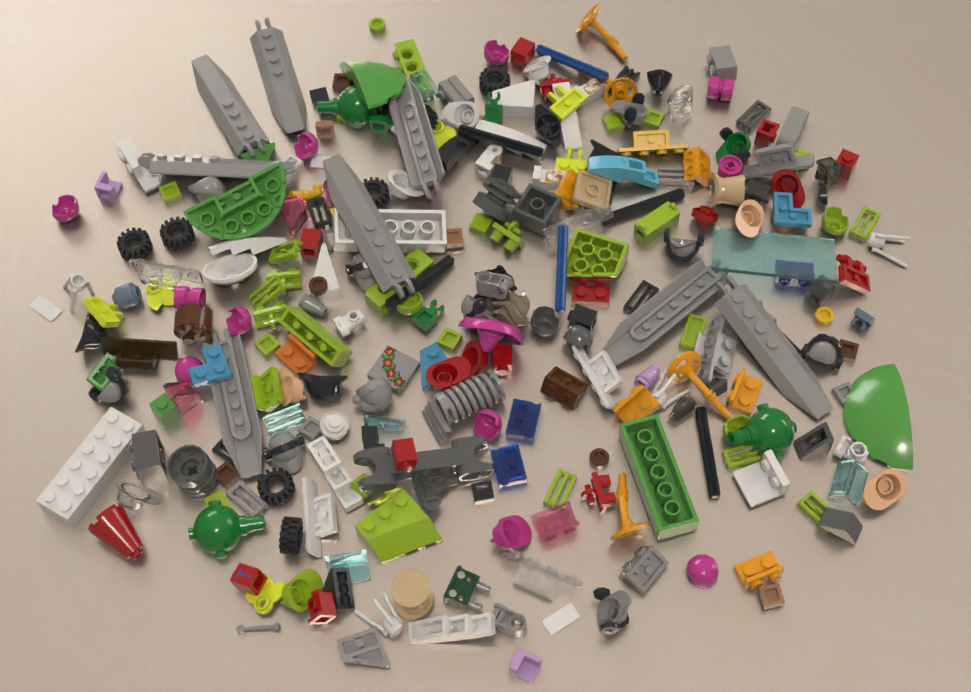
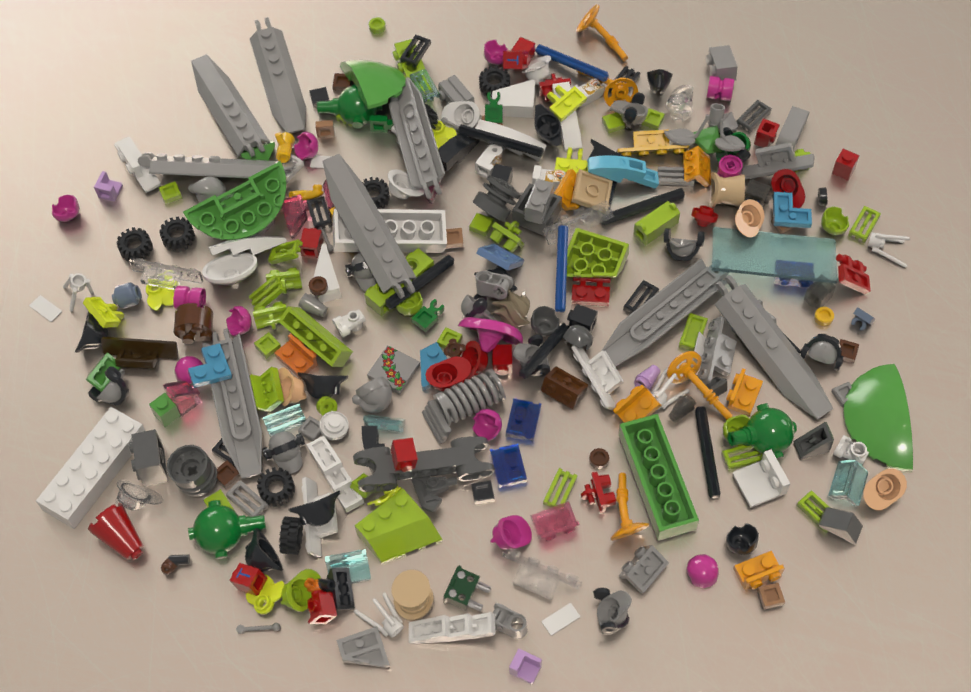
clear smoke brick [815,157,842,187] -> none
none -> arm [161,554,190,574]
none -> black hat [245,528,283,572]
none -> yellow piece [275,132,295,163]
none -> black hat [288,490,340,526]
none -> arm [304,578,336,593]
none -> lime tile [316,396,337,416]
none -> black tile [400,34,431,68]
none -> reddish brown plate [444,338,466,357]
none -> medium blue tile [476,243,524,271]
none -> red brick [503,50,530,69]
none -> cap [513,334,550,377]
none -> black axle [519,323,569,379]
none -> light grey brick [525,179,554,224]
none -> light grey plant [664,103,745,151]
none -> bright green slope [693,125,723,154]
none -> black hair [726,523,759,555]

